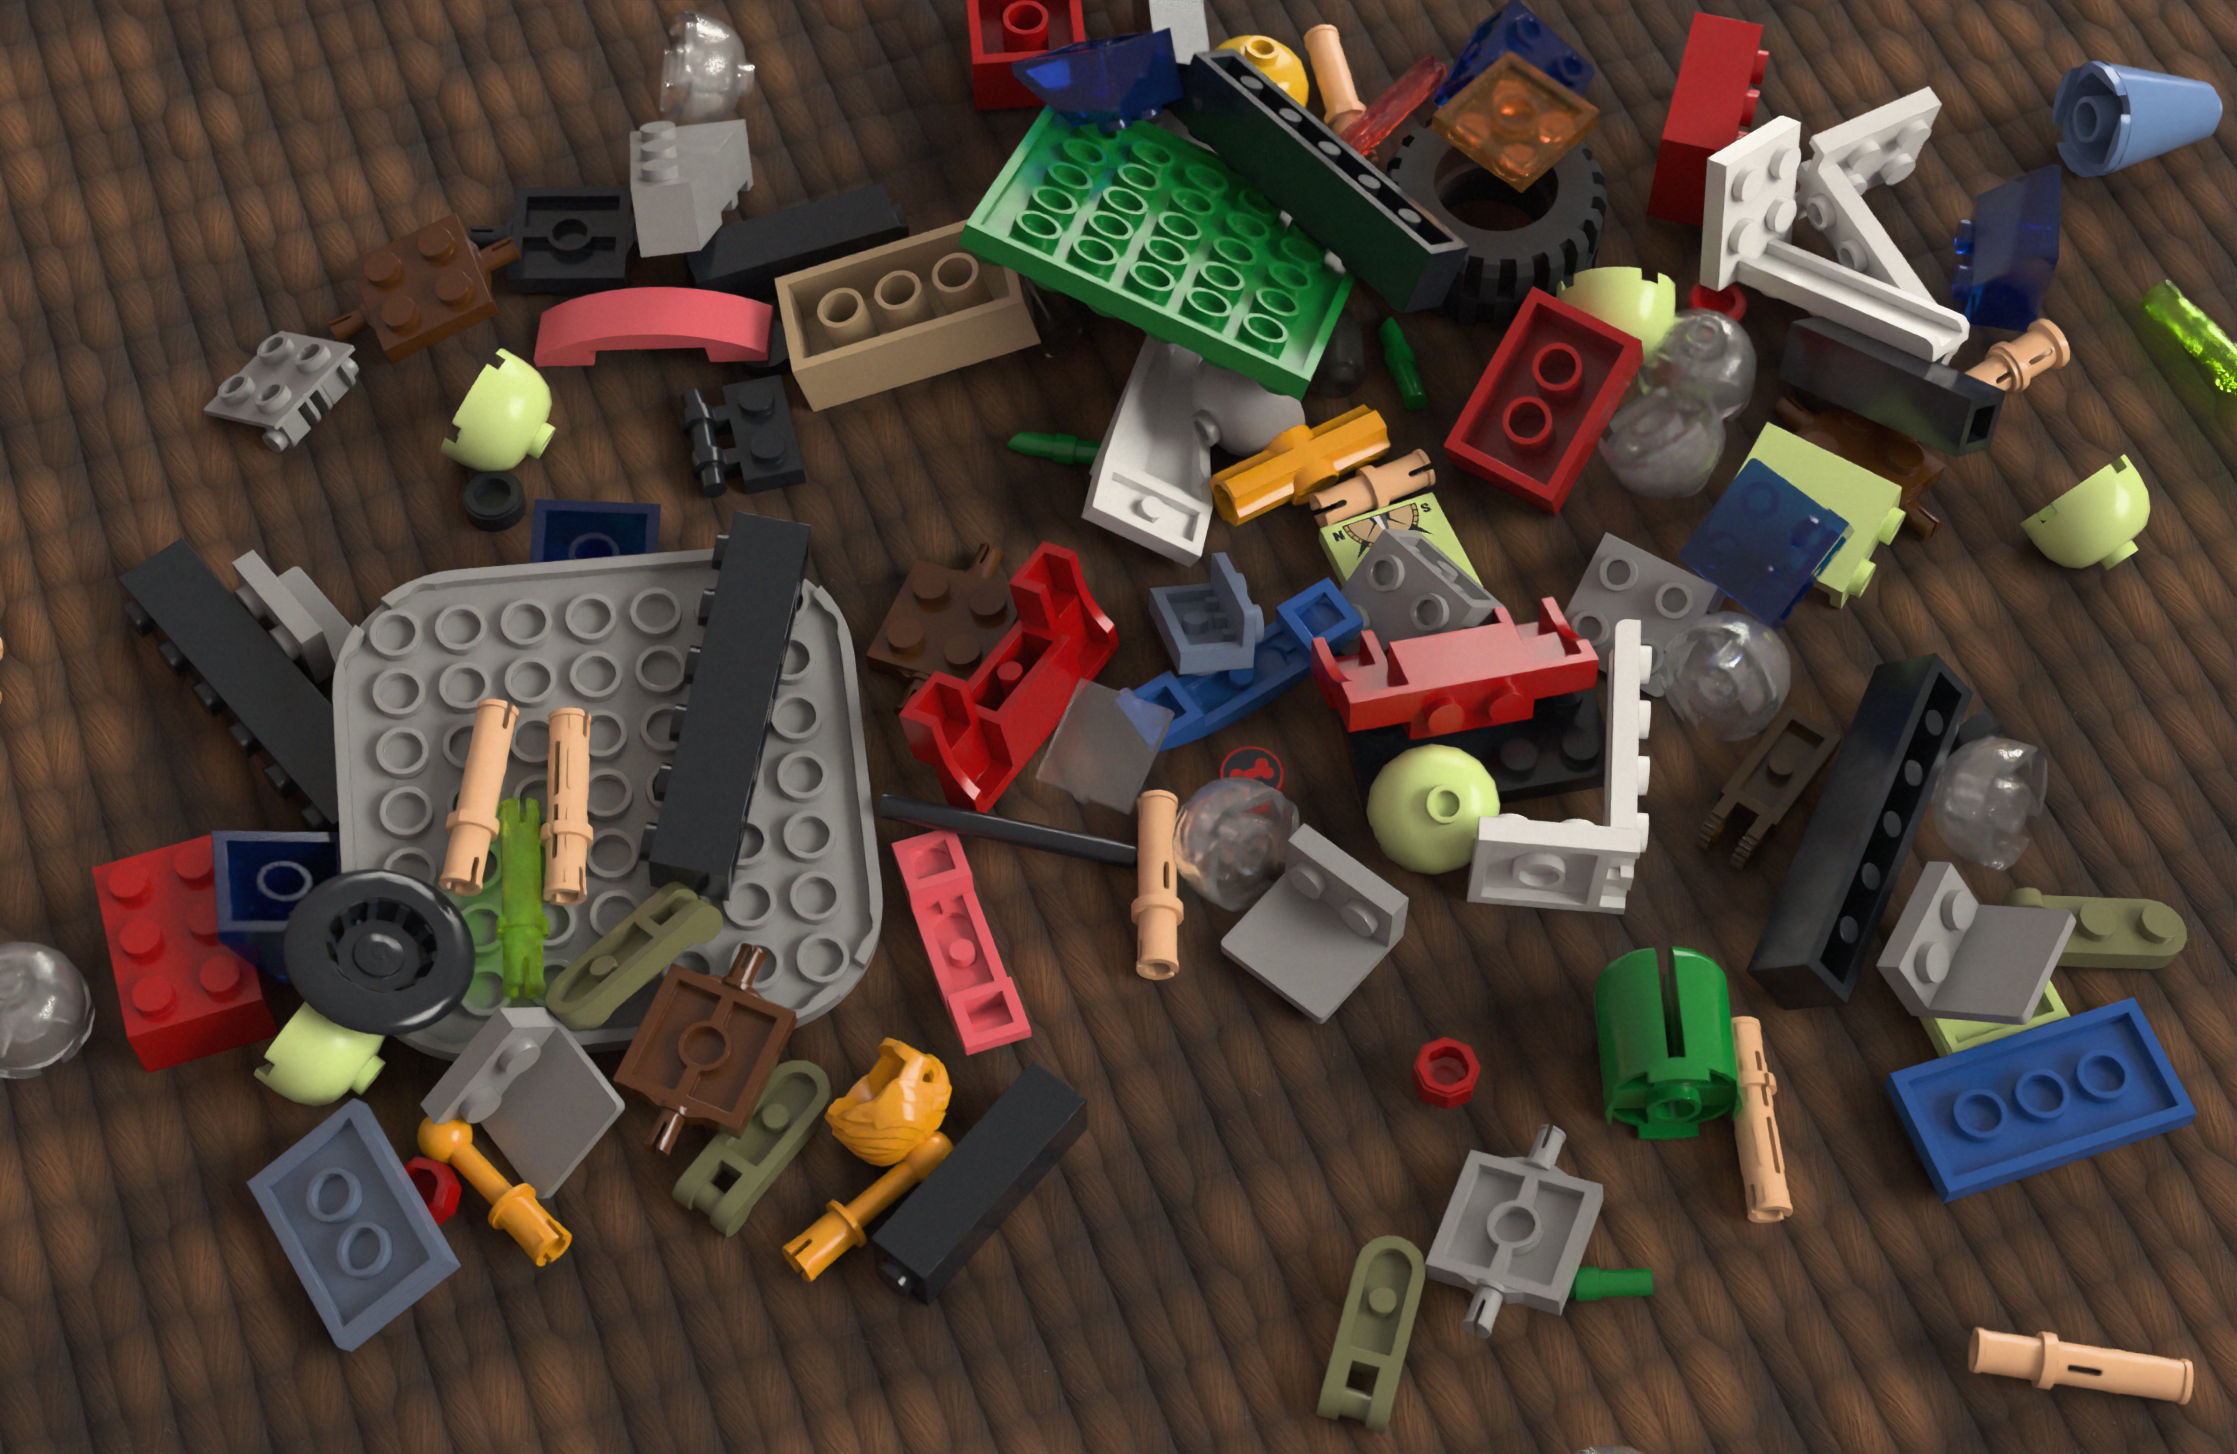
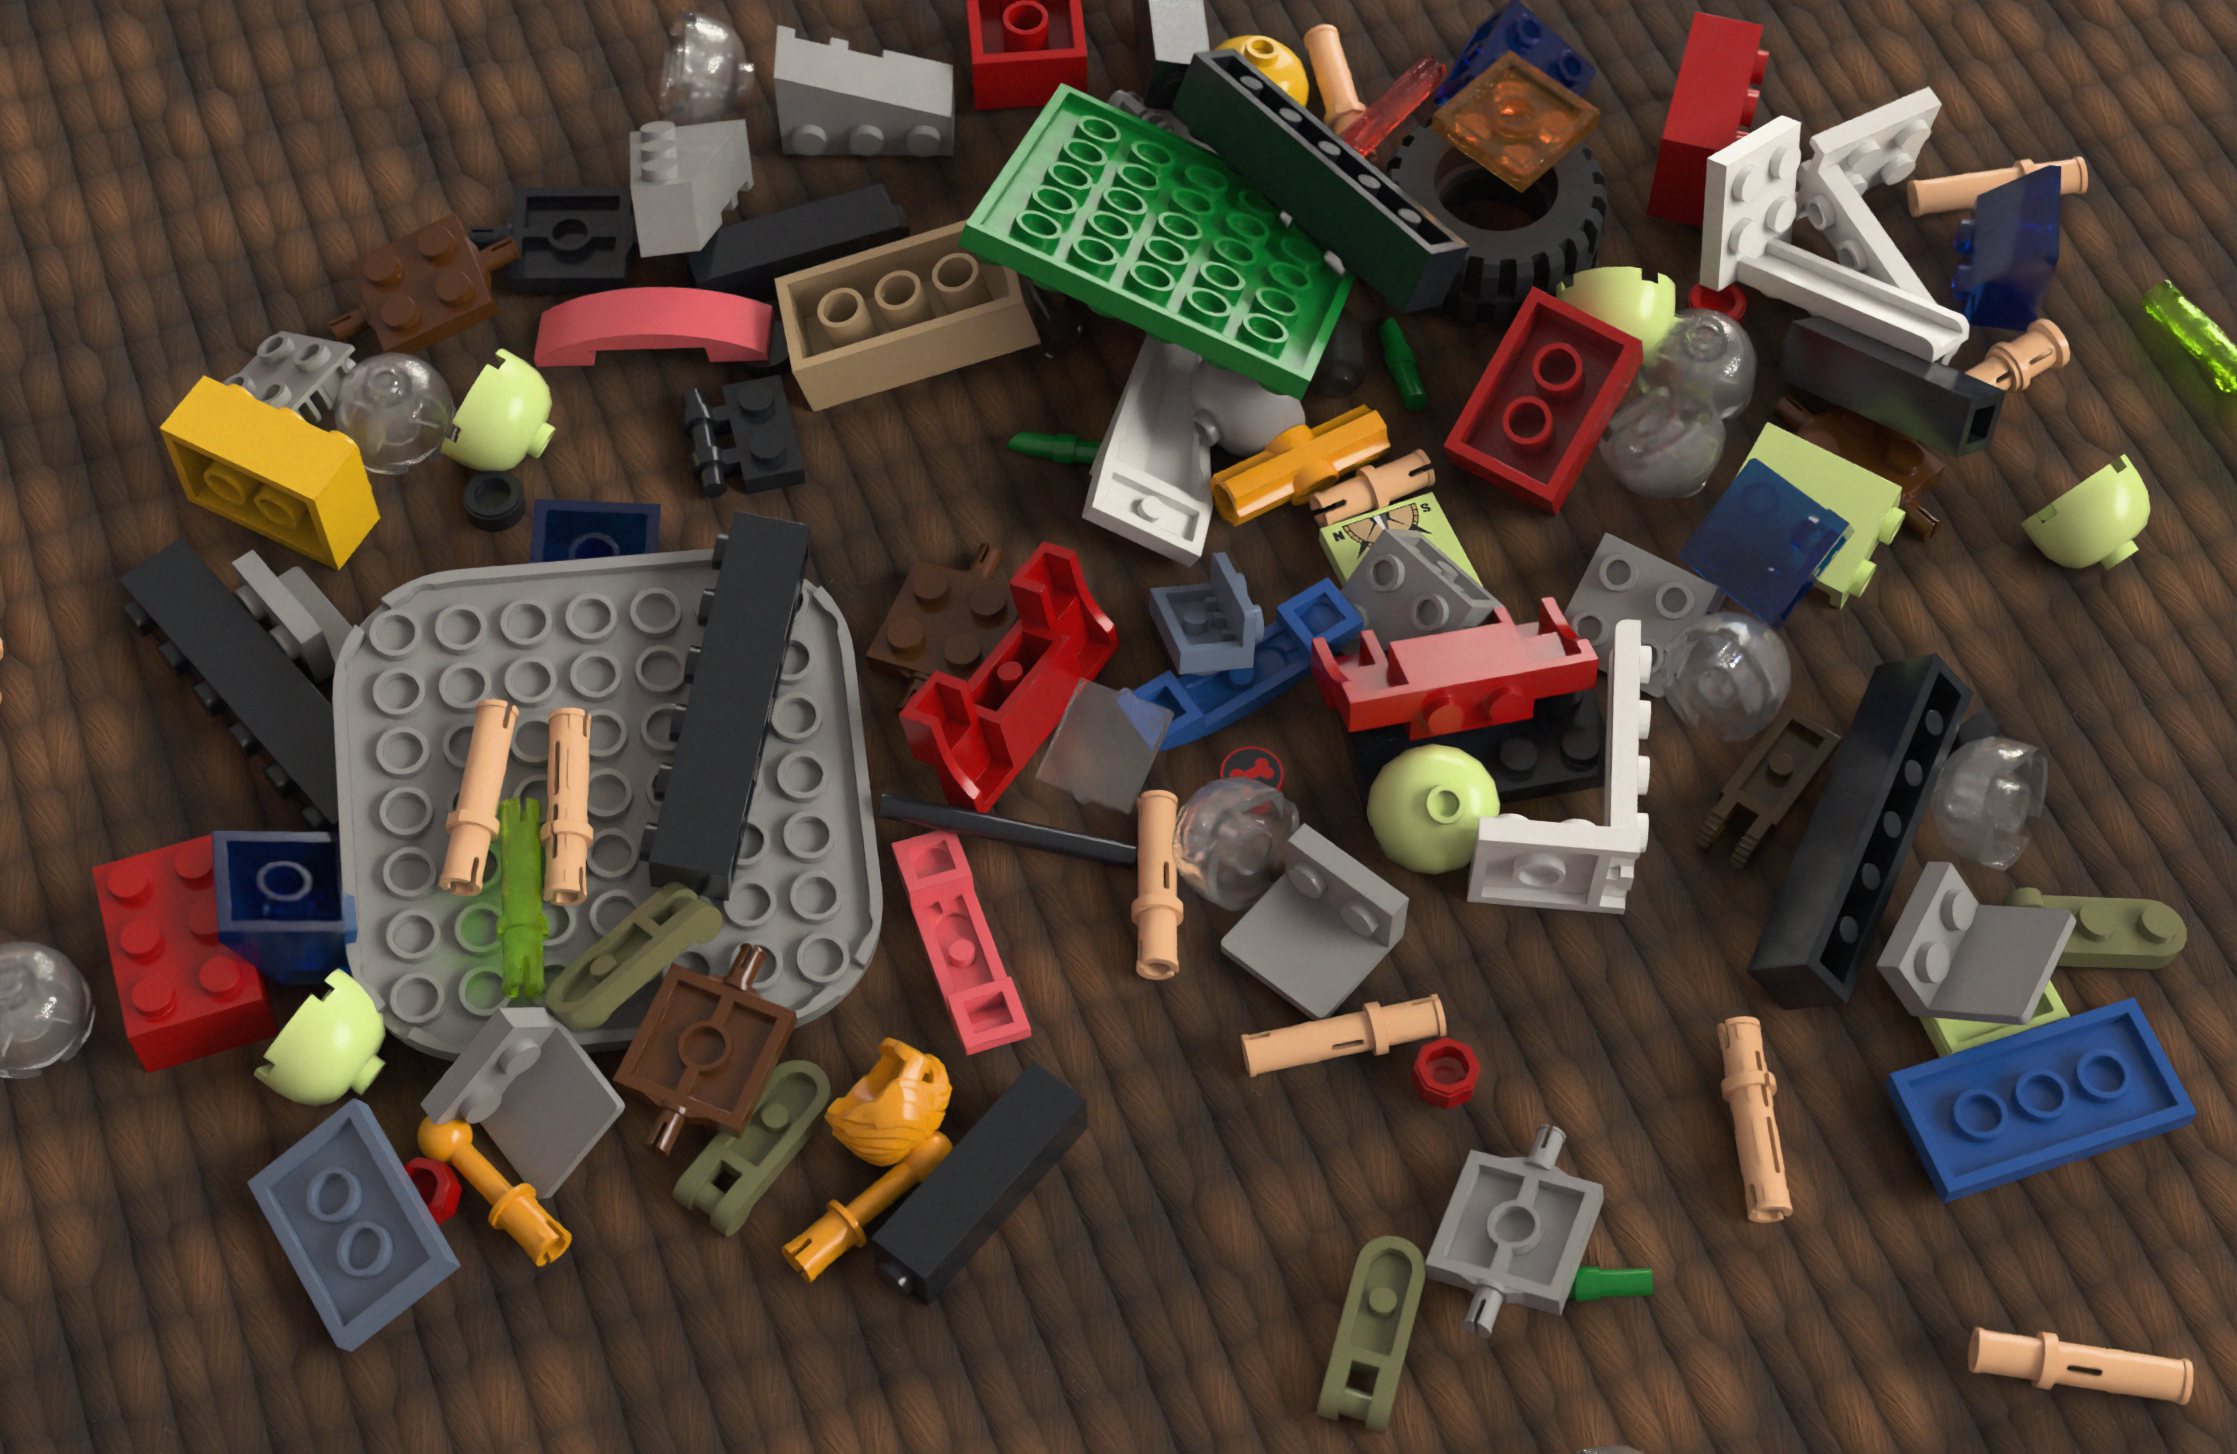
black wheel [282,869,476,1035] -> none
clear blue slope [1011,27,1184,133] -> none
green cylinder [1593,946,1743,1141] -> none
medium blue cone [2053,60,2222,177] -> none
none -> yellow brick [159,375,380,571]
none -> clear cylinder [333,352,457,475]
none -> light grey wedge [773,25,955,157]
none -> light nougat pin [1240,994,1447,1078]
none -> light nougat pin [1907,157,2088,217]

